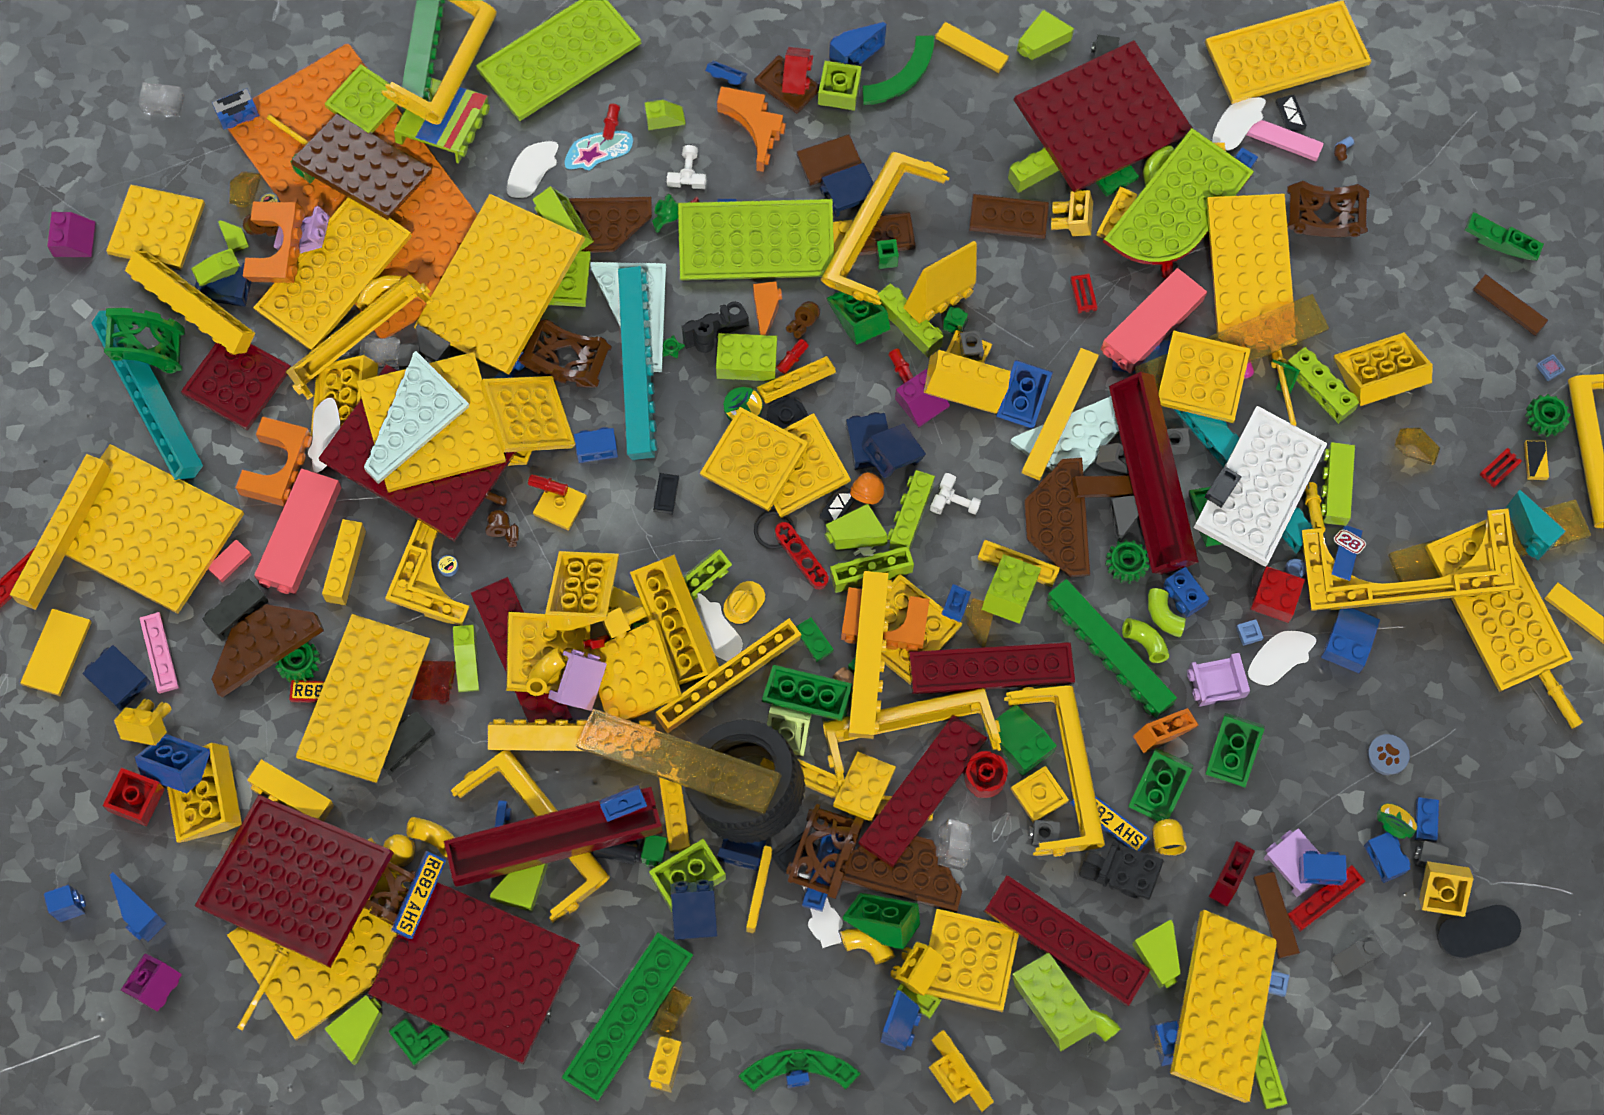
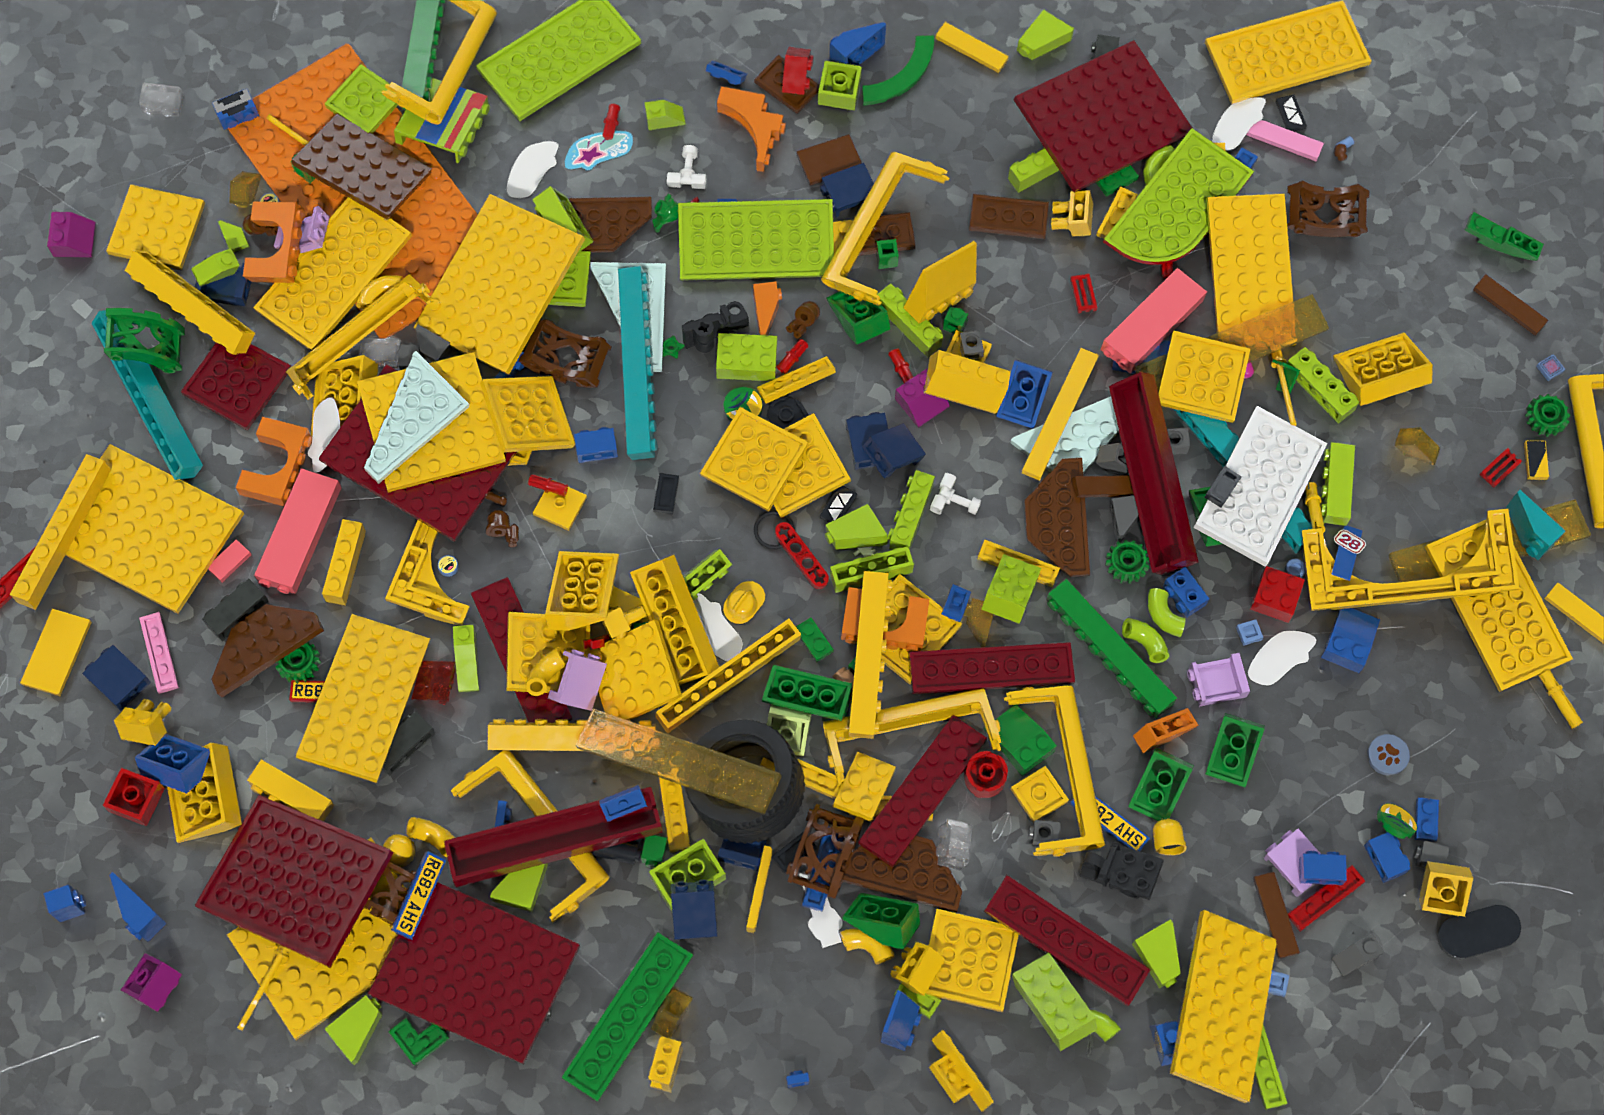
green tile [738,1049,861,1092] -> none
orange hat [850,472,884,504] -> none
dark red slope [1209,841,1255,907] -> none

